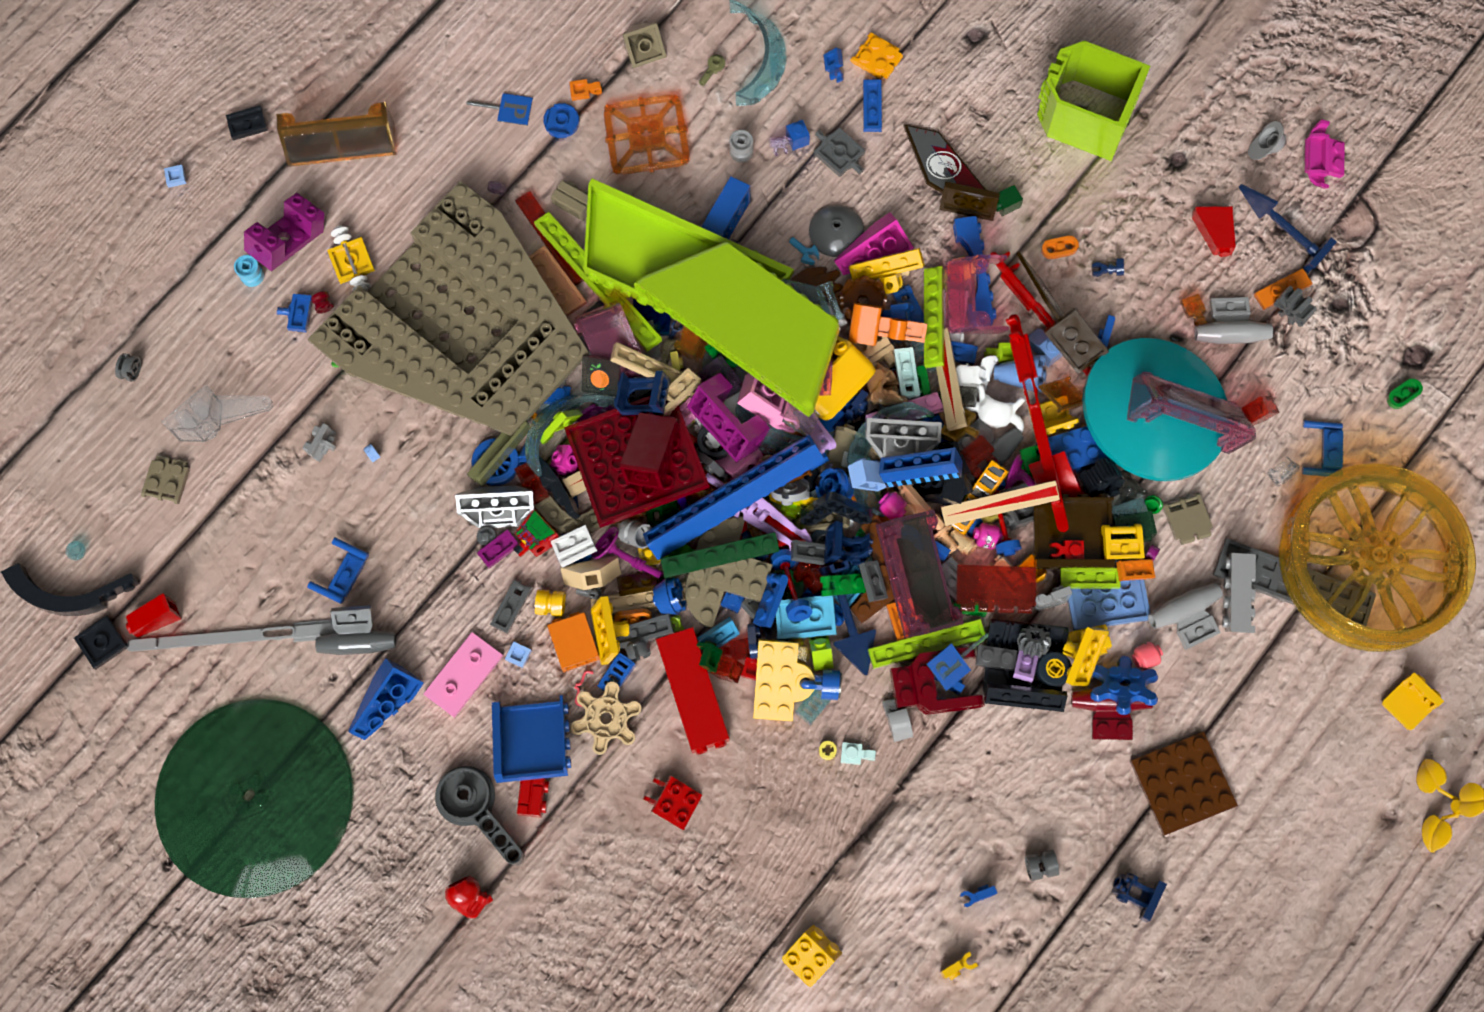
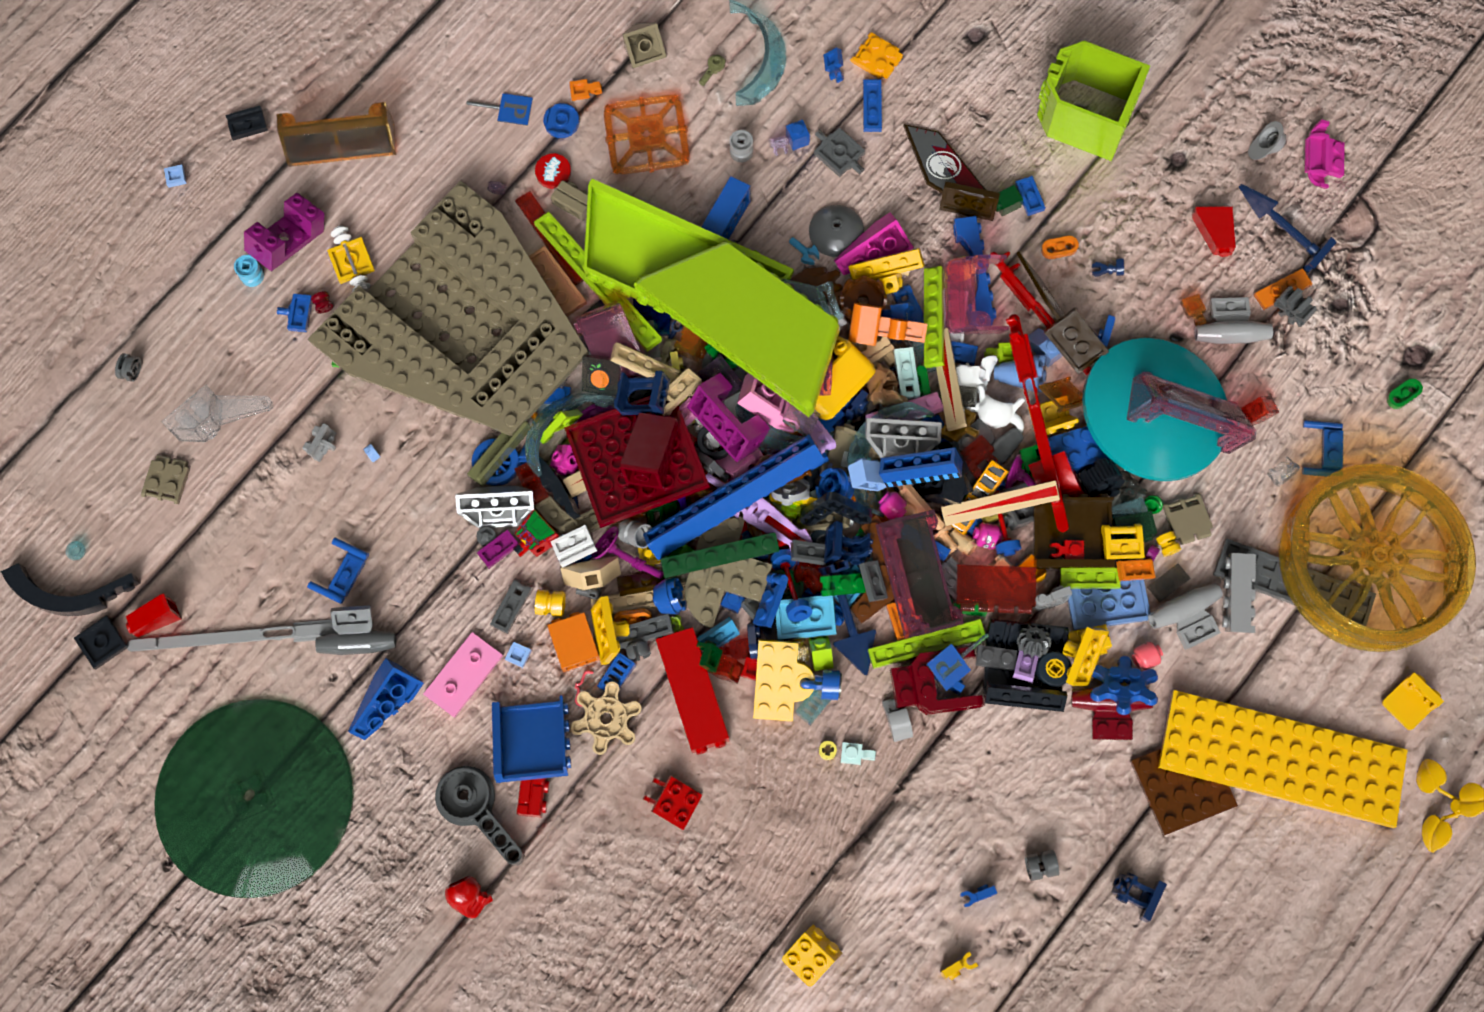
none -> tile [535,153,571,189]
none -> blue plate [1014,176,1046,216]
none -> clear smoke plate [1147,563,1191,602]
none -> yellow wheel [1156,531,1181,557]
none -> yellow plate [1158,690,1408,828]

